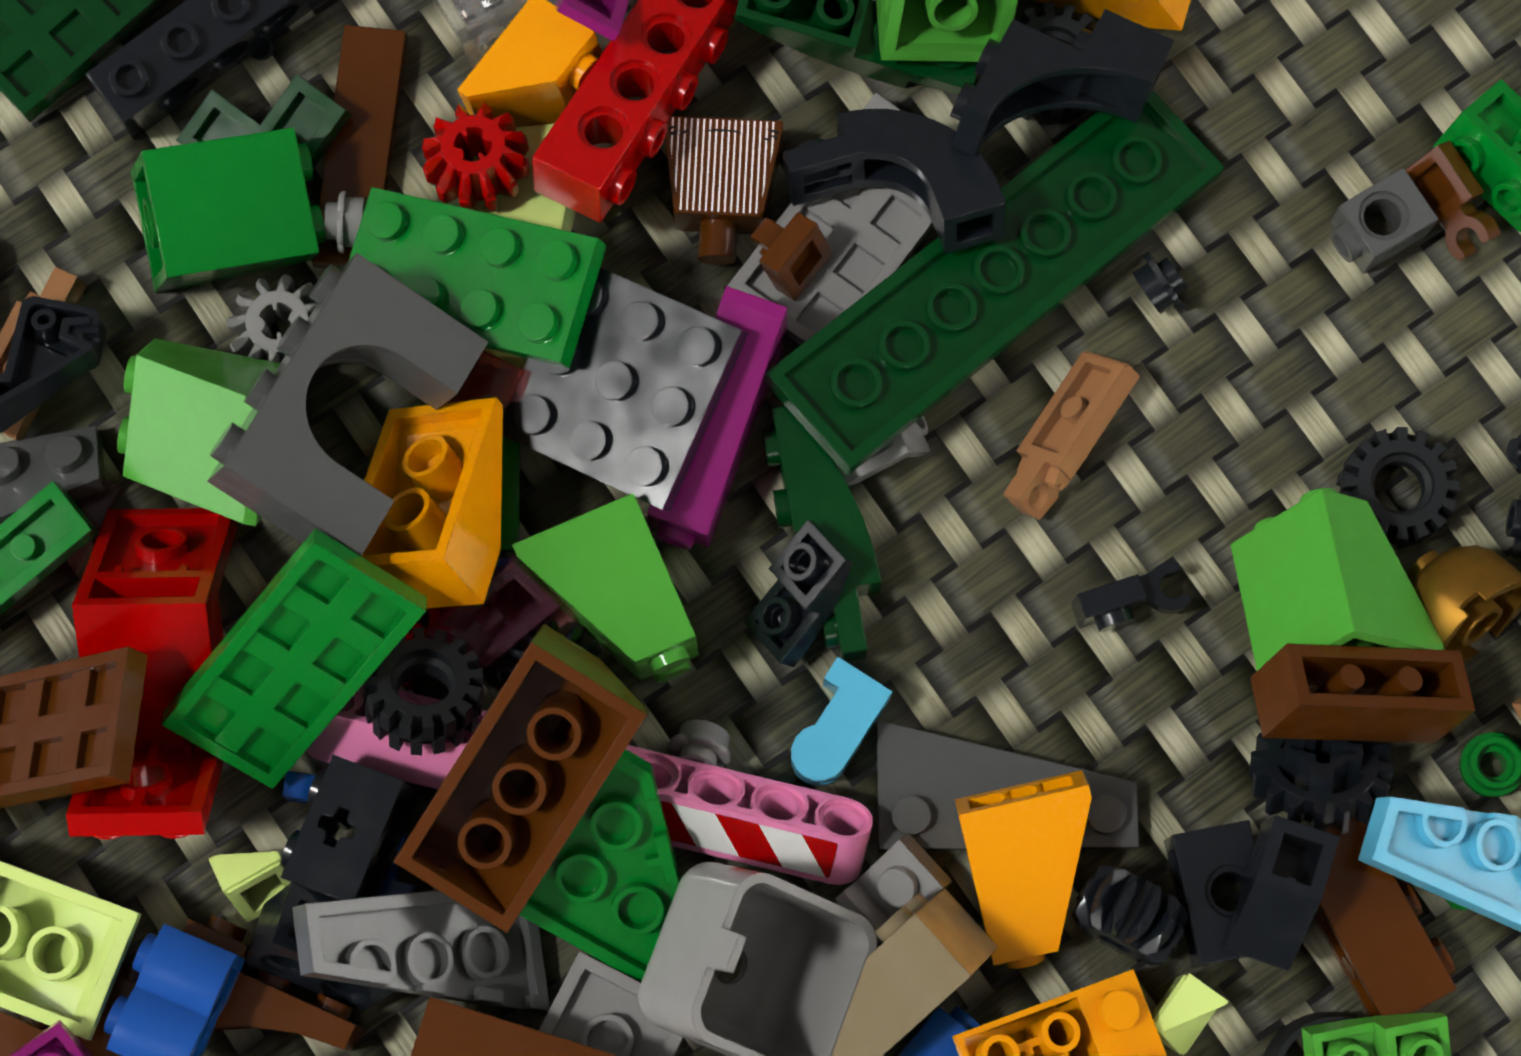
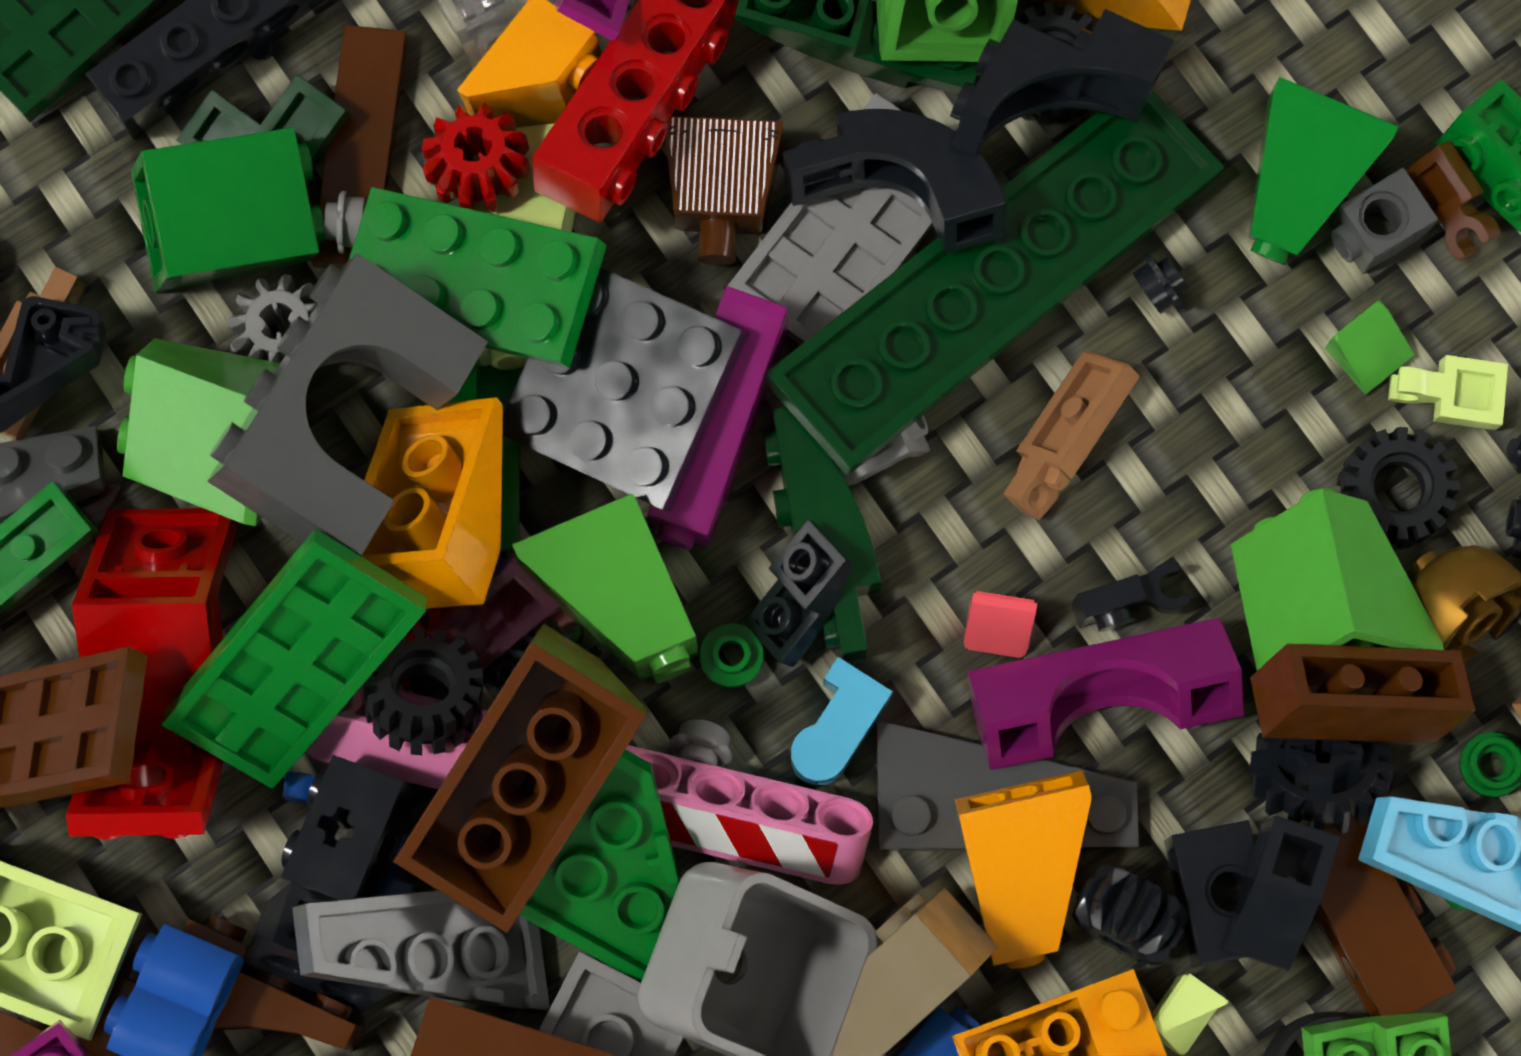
yellowish green slope [208,851,289,922] -> none
clear red piece [446,351,526,412] -> none
reddish brown tile [750,212,833,301] -> none
light grey bracket [836,833,952,947] -> none
none -> green plate [699,623,764,688]
none -> coral slope [963,591,1037,658]
none -> magenta arch [968,618,1244,770]
none -> green slope [1248,77,1398,265]
none -> bright green slope [1325,300,1415,396]
none -> yellowish green plate [1388,355,1508,431]

